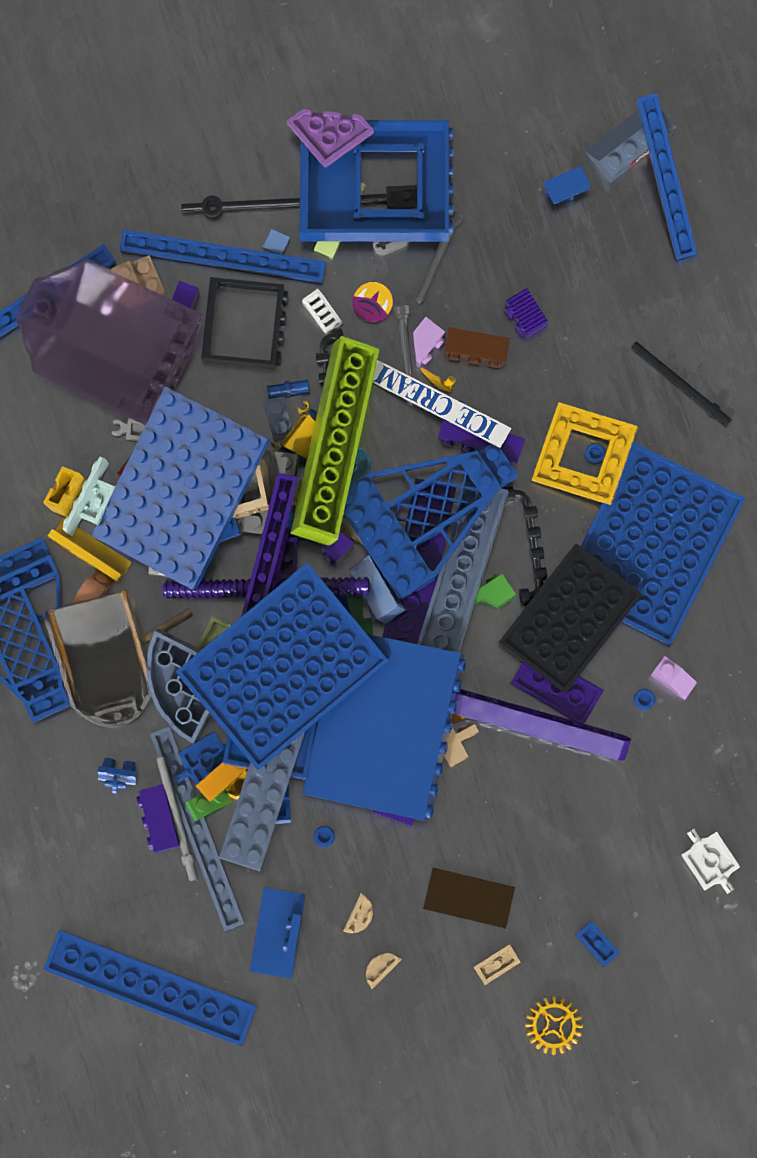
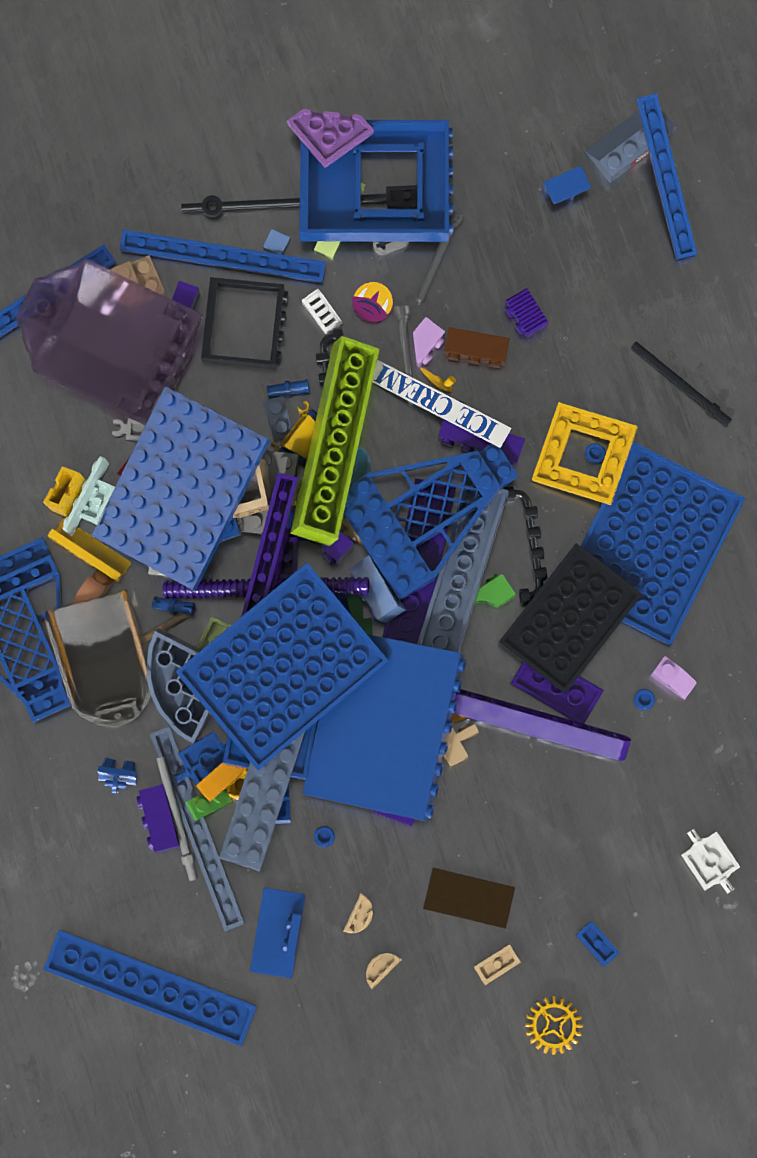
none -> blue pin [152,596,196,616]

